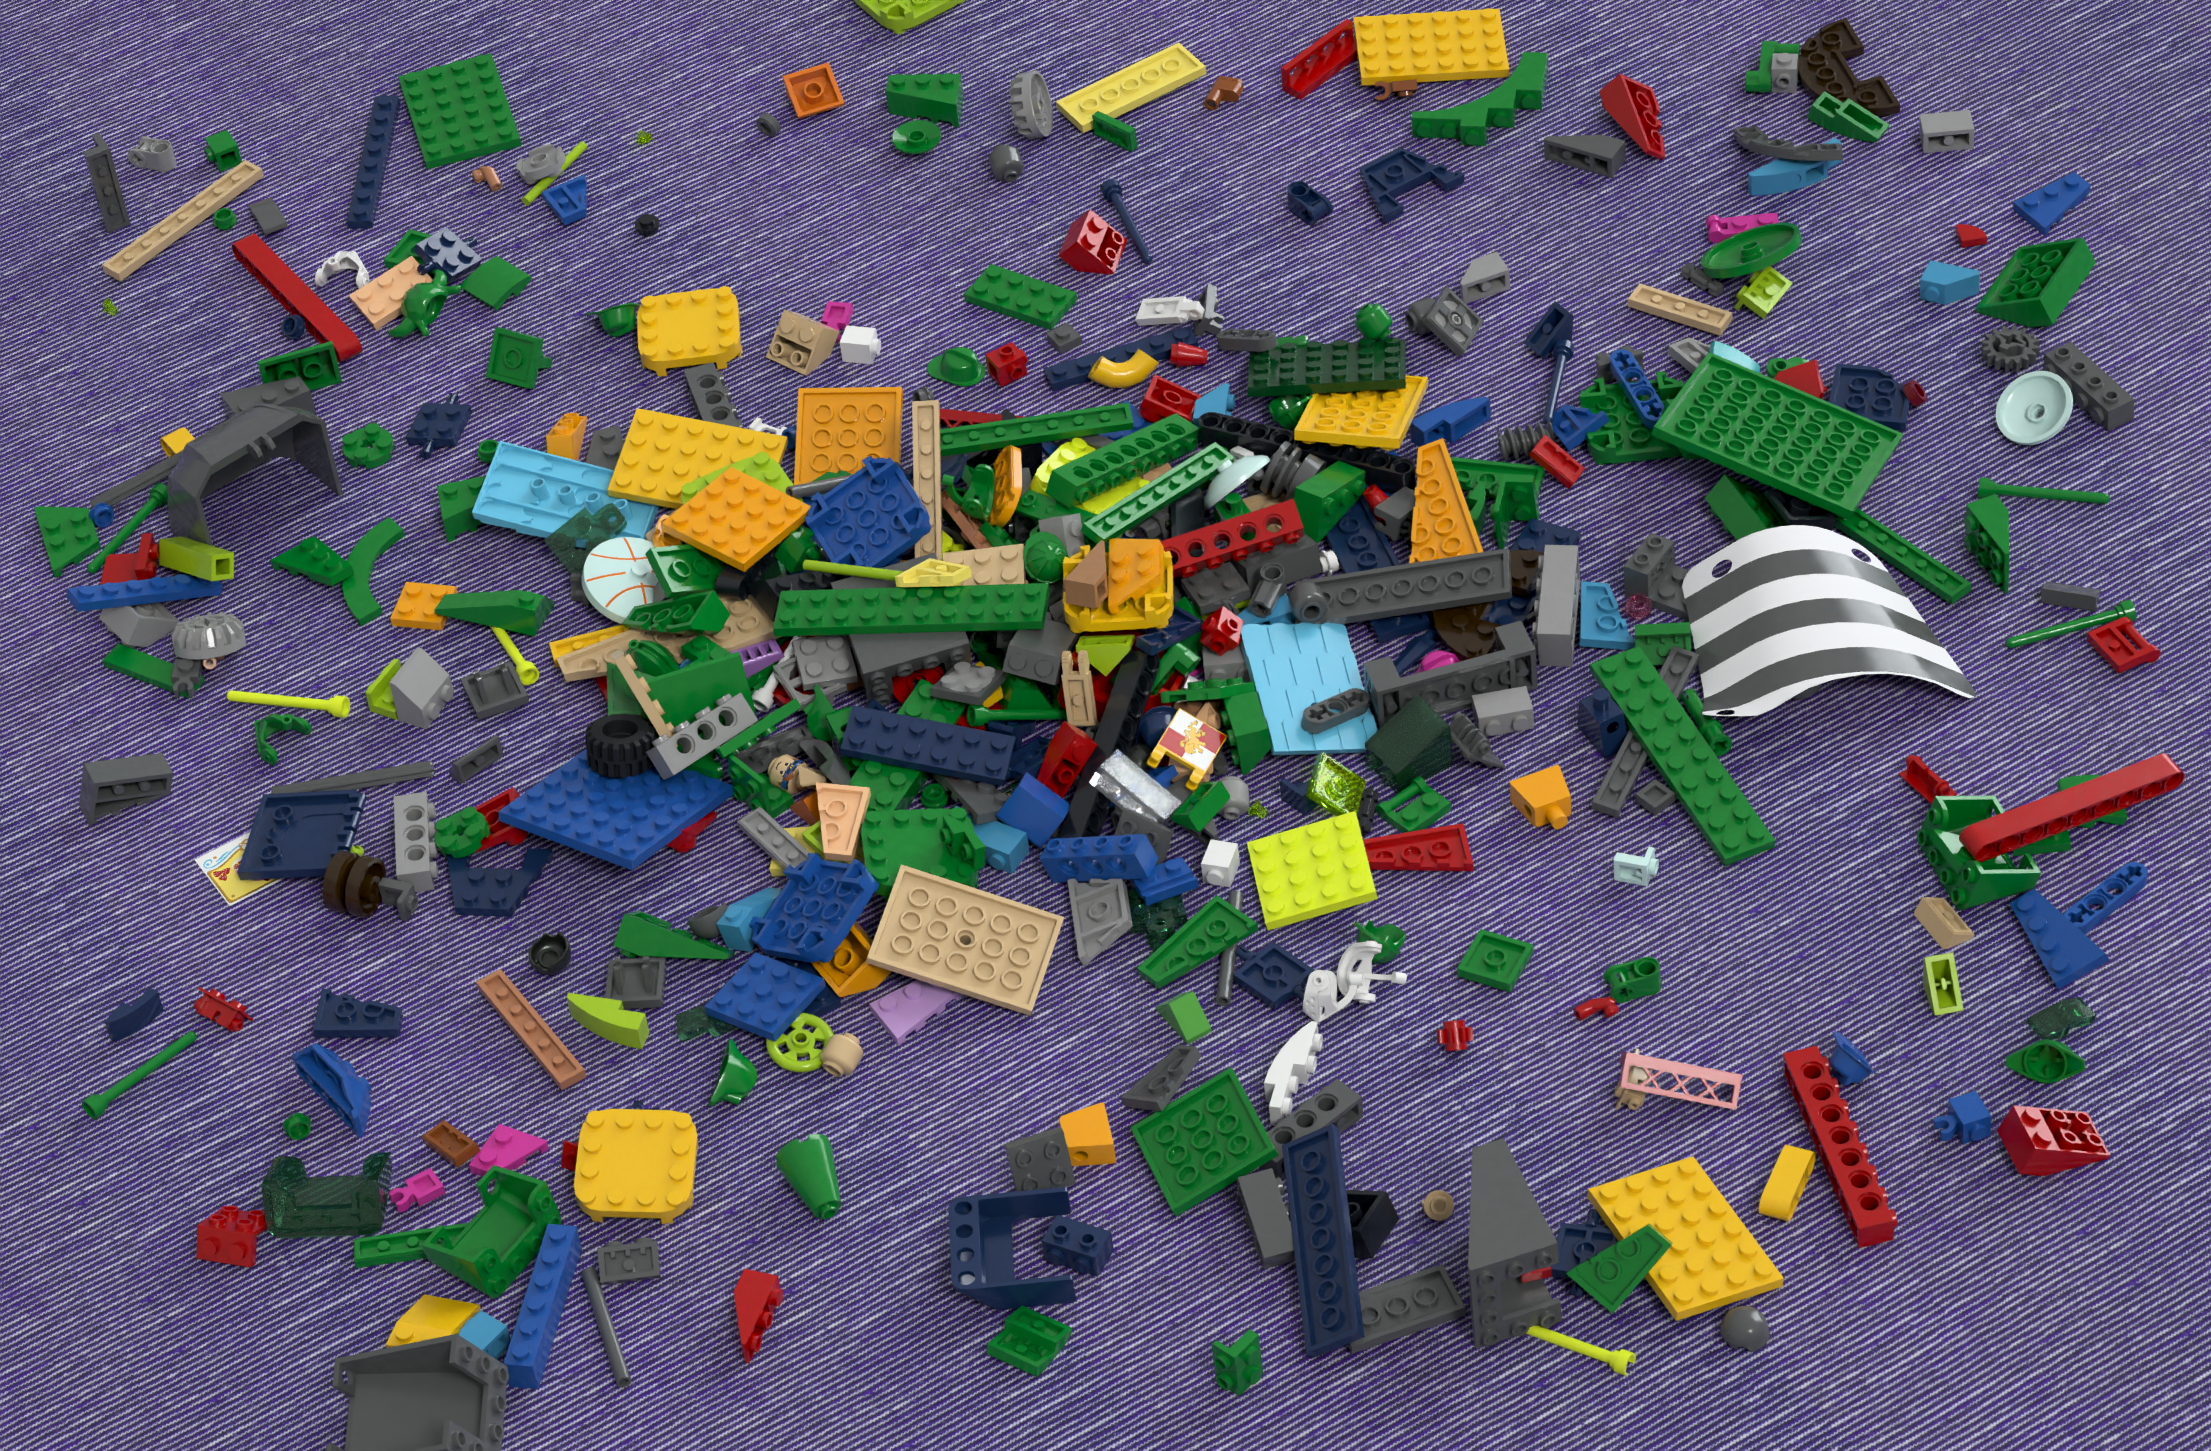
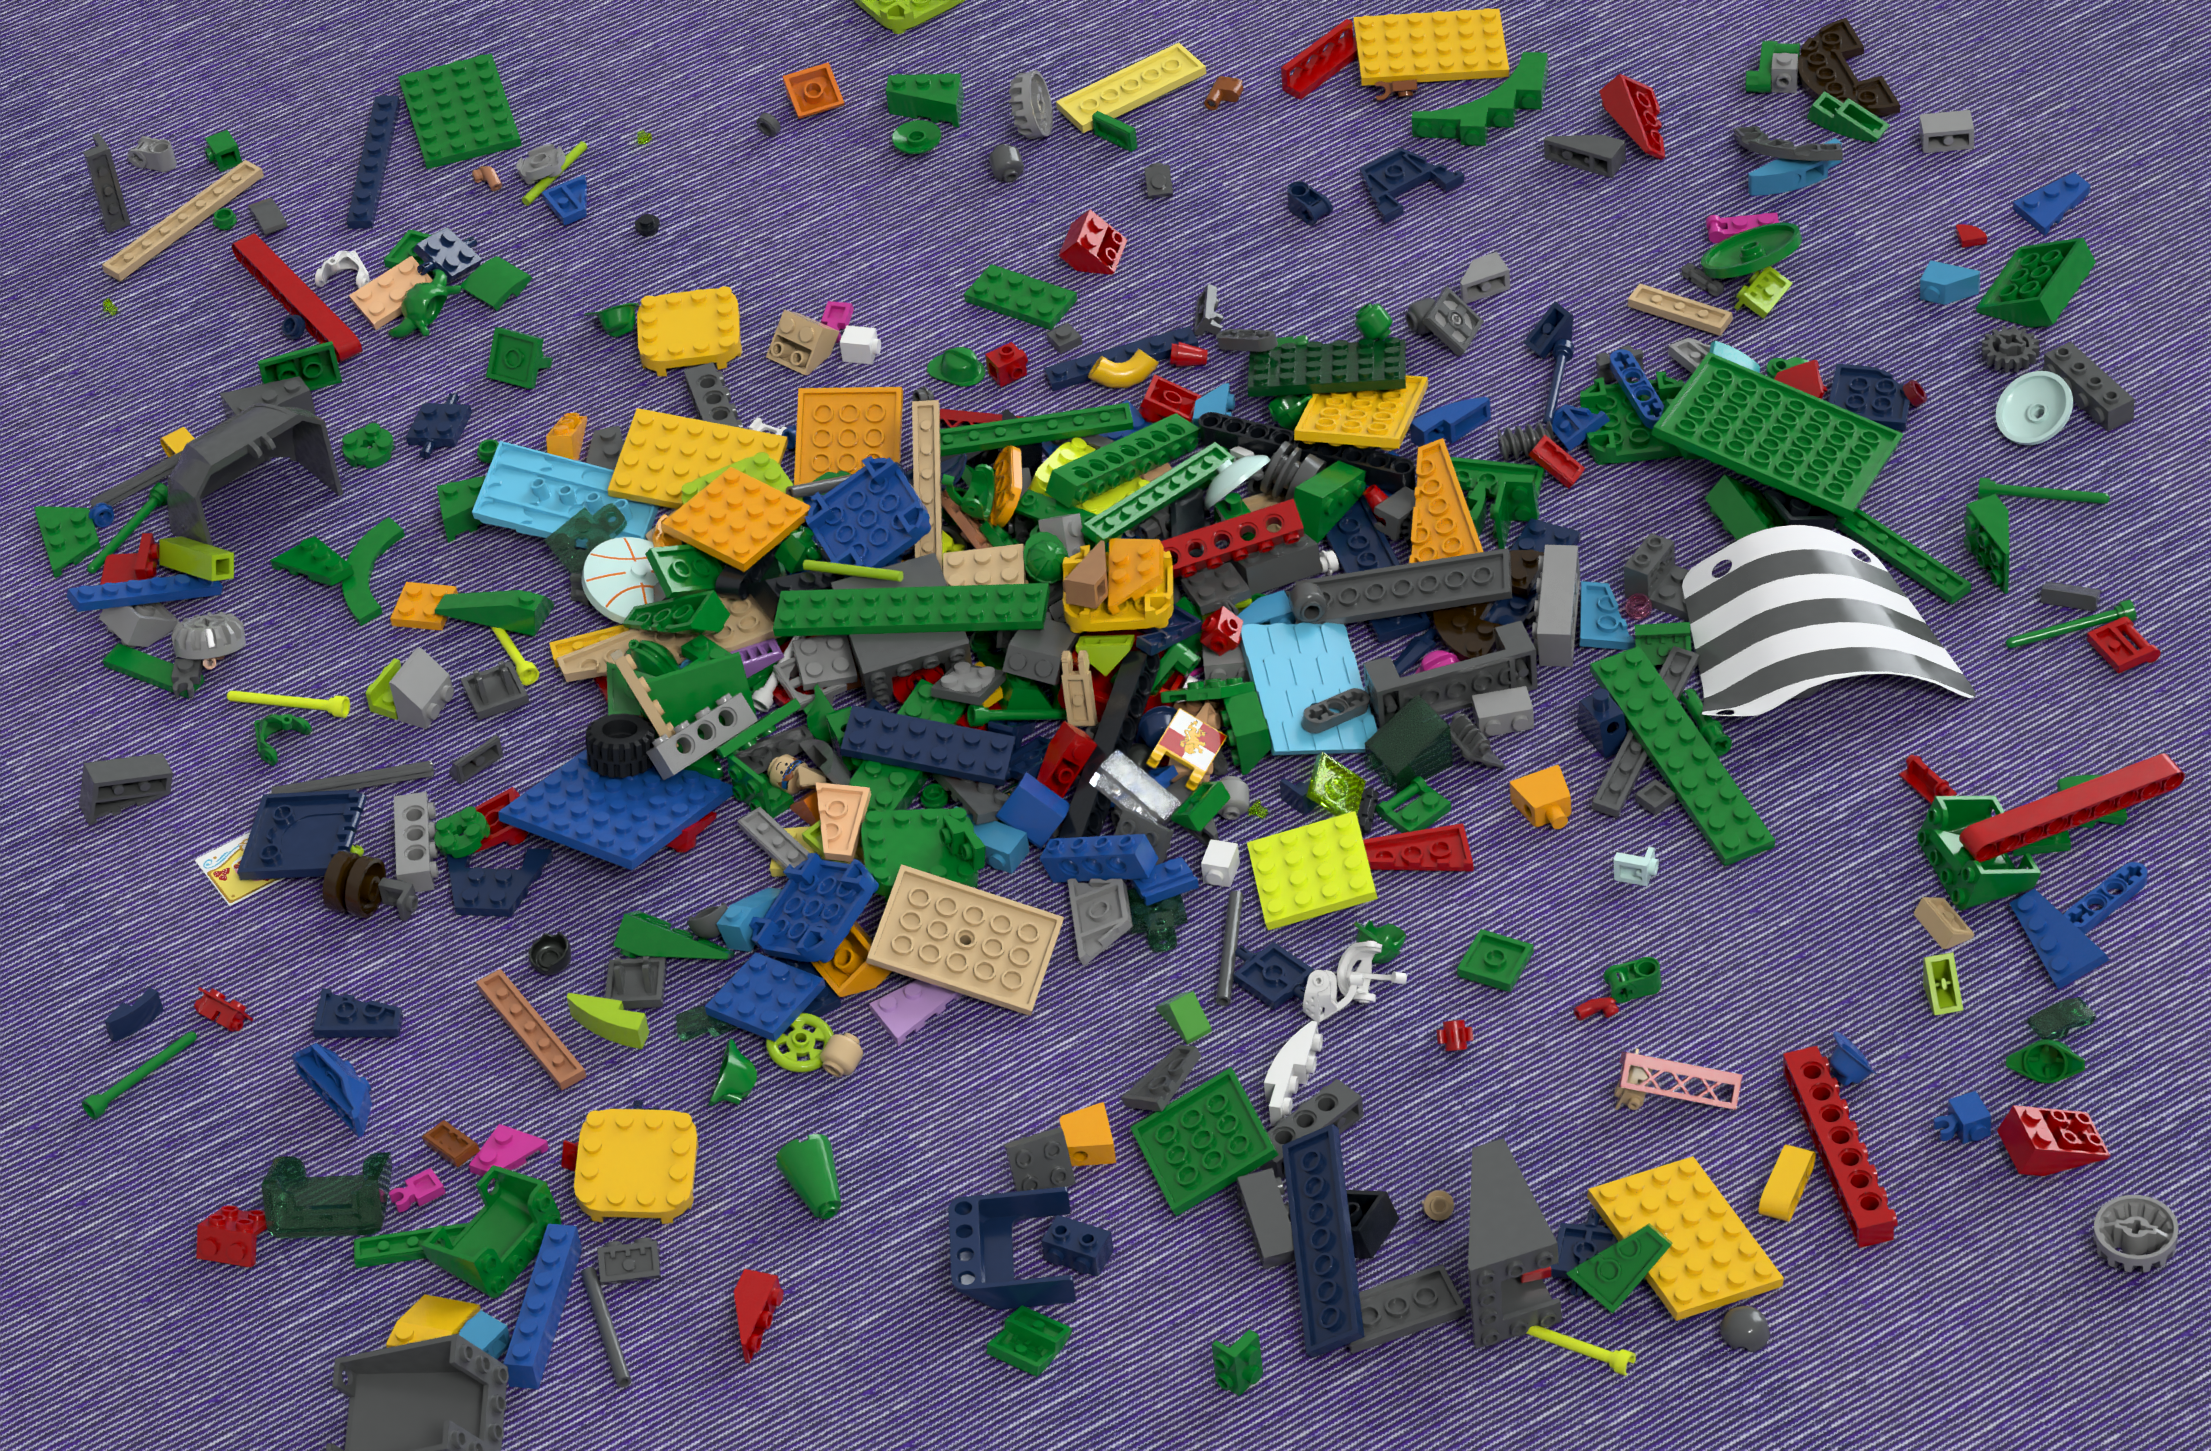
green plate [283,1113,311,1140] -> none
light yellow wing [895,558,972,587] -> none
dark blue piece [1100,179,1152,263] -> none
white hinge [1135,296,1205,326] -> none
green wing [1137,895,1259,989] -> none
dark grey piece [1248,562,1287,618] -> none
none -> dark grey bracket [1144,163,1173,199]
none -> light grey gear [2093,1195,2178,1273]

